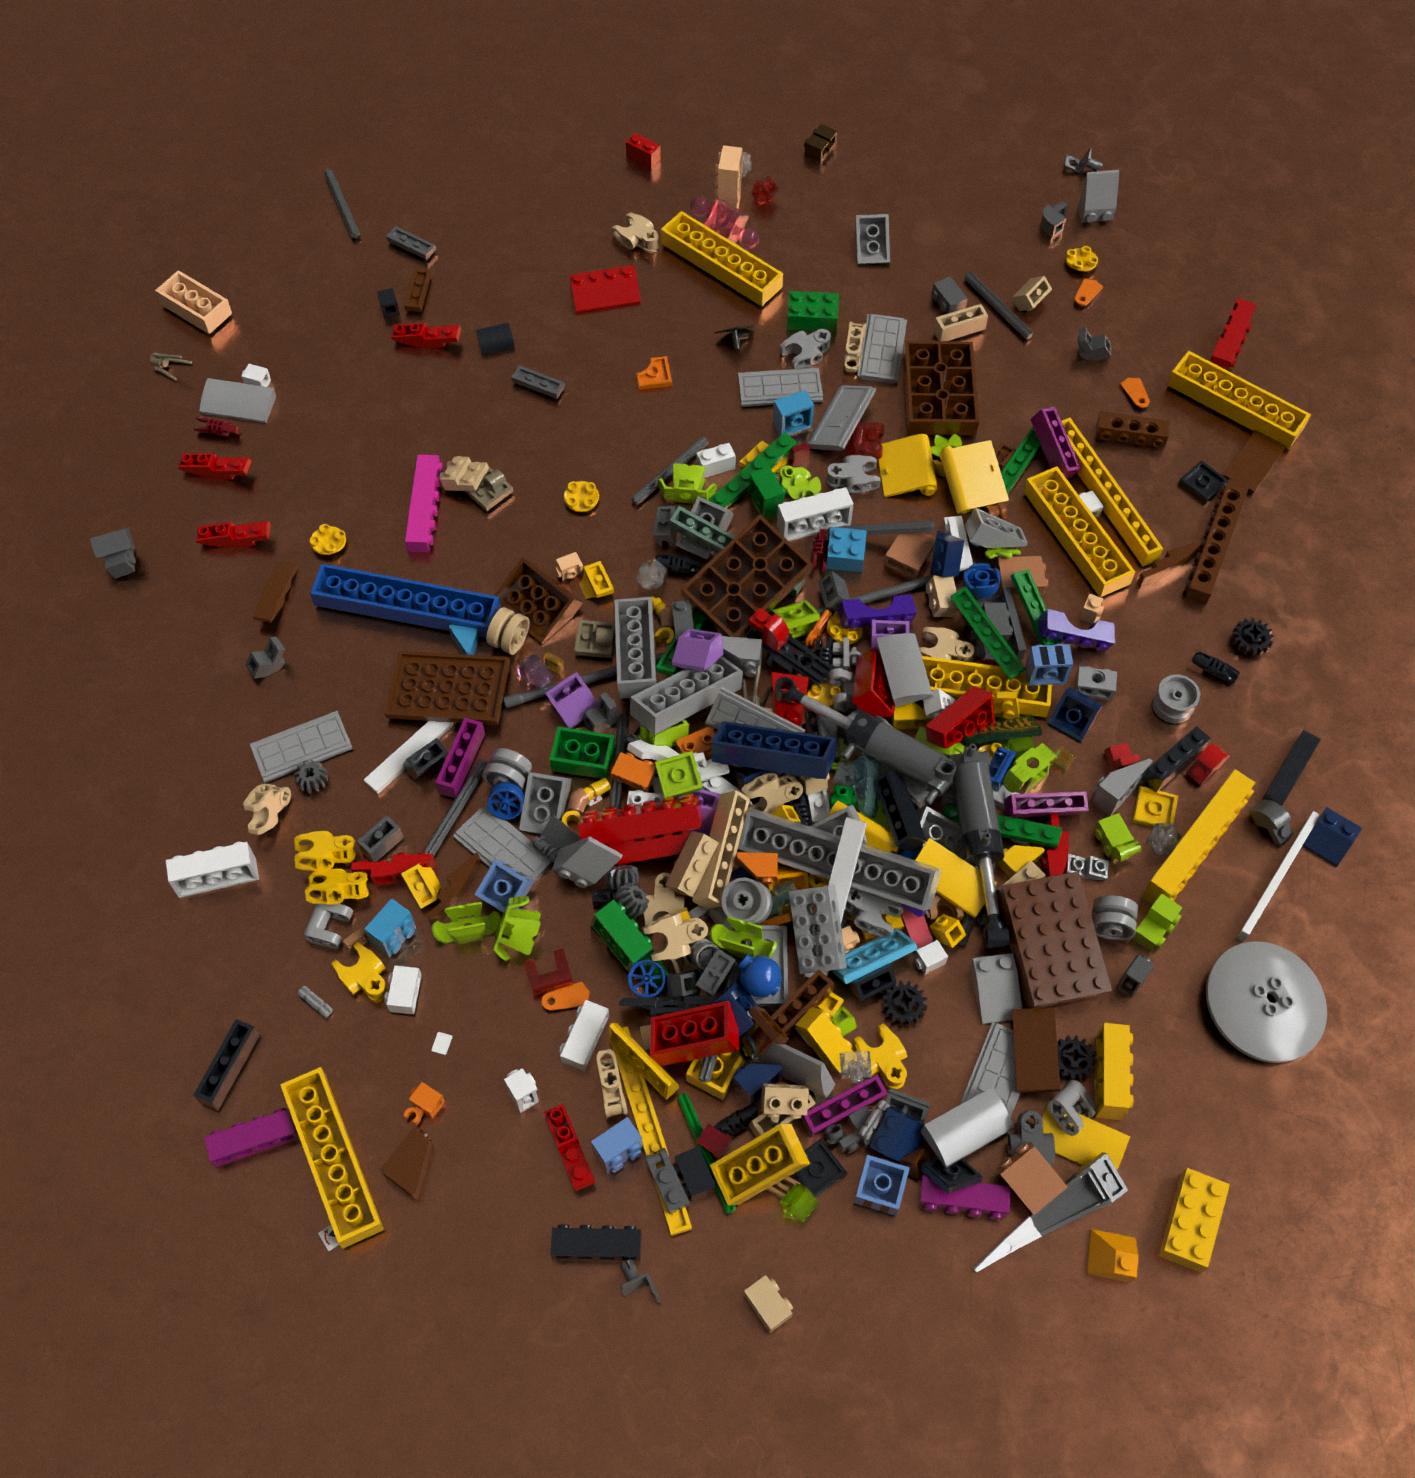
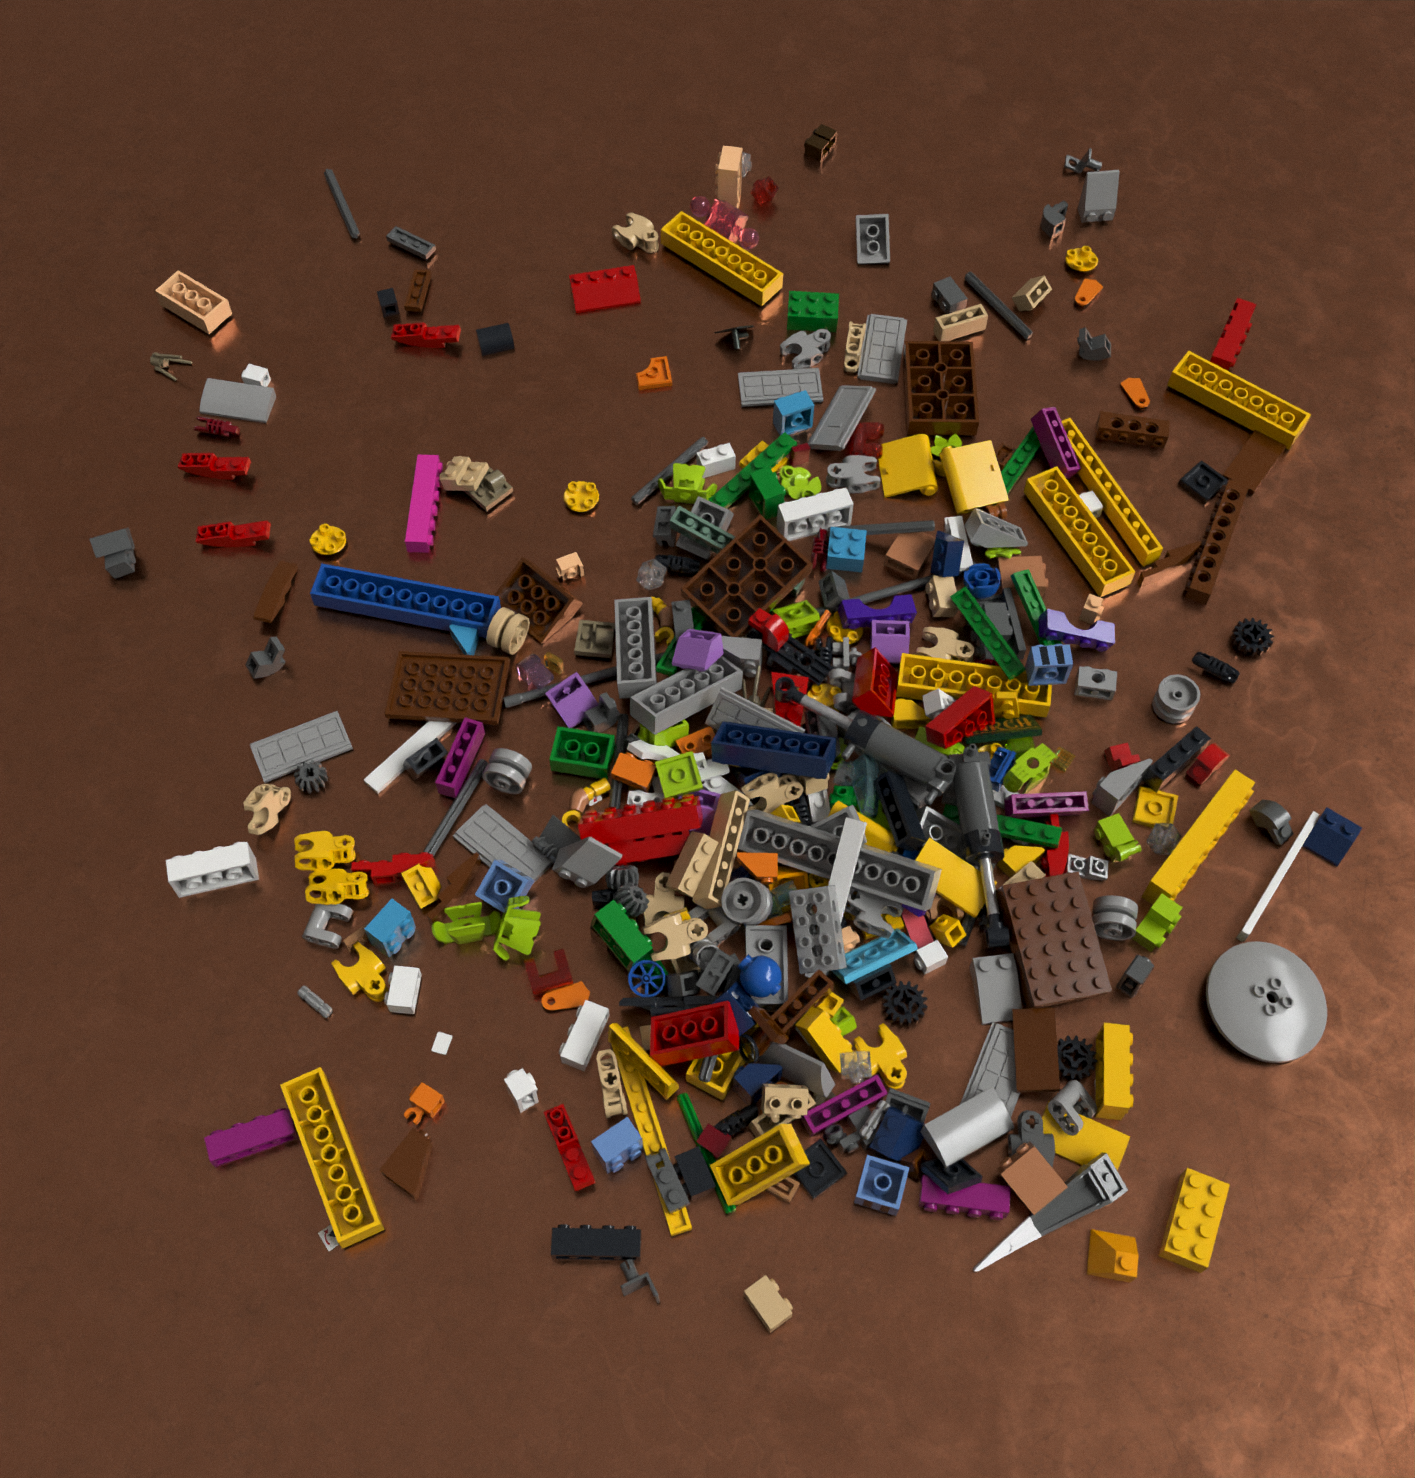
black brick [193,1019,260,1110] -> none
dark grey brick [357,815,404,862] -> none
blue wheel [487,782,524,820] -> none
dark grey plate [511,365,565,399] -> none
light grey slope [519,772,572,834] -> none
yellow slope [579,561,614,599] -> none
red brick [626,133,661,169] -> none
lime piece [710,916,777,959] -> none
clear neon green brick [779,1183,820,1222] -> none
light grey slope [877,633,933,707] -> none
dark blue slope [1048,687,1103,742] -> none
black beam [1263,729,1321,806] -> none

